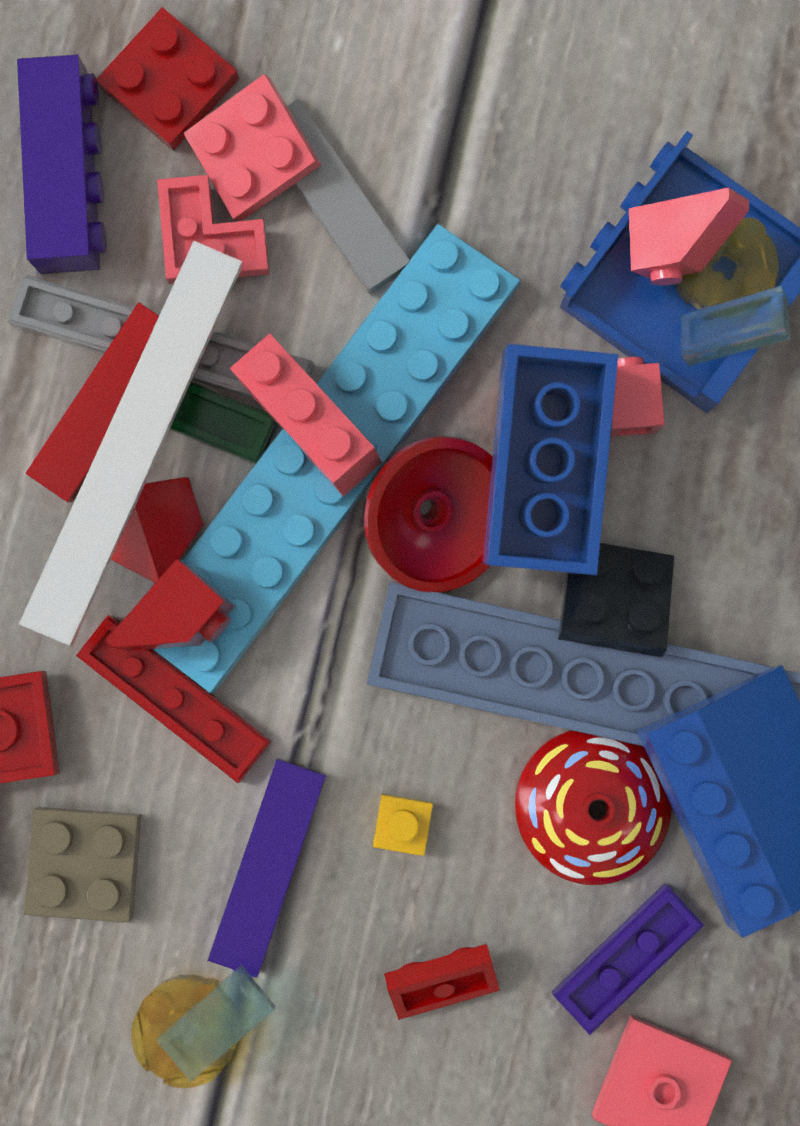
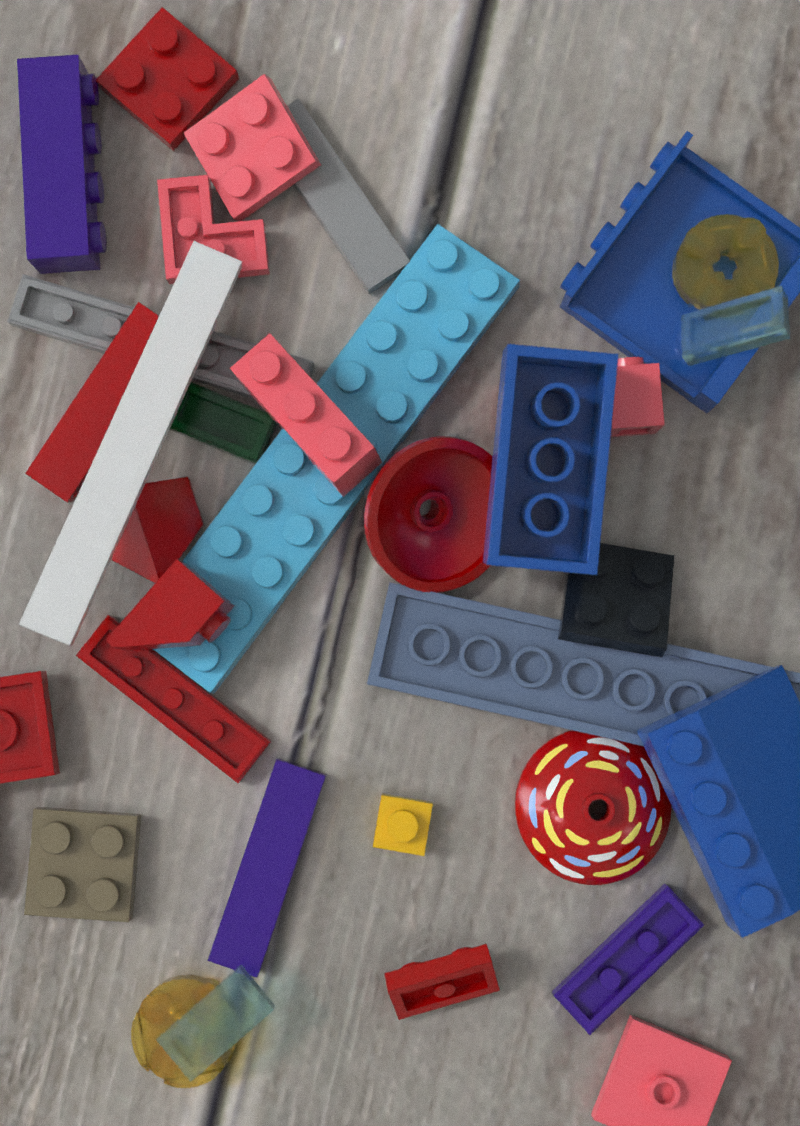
coral slope [629,188,749,286] -> none

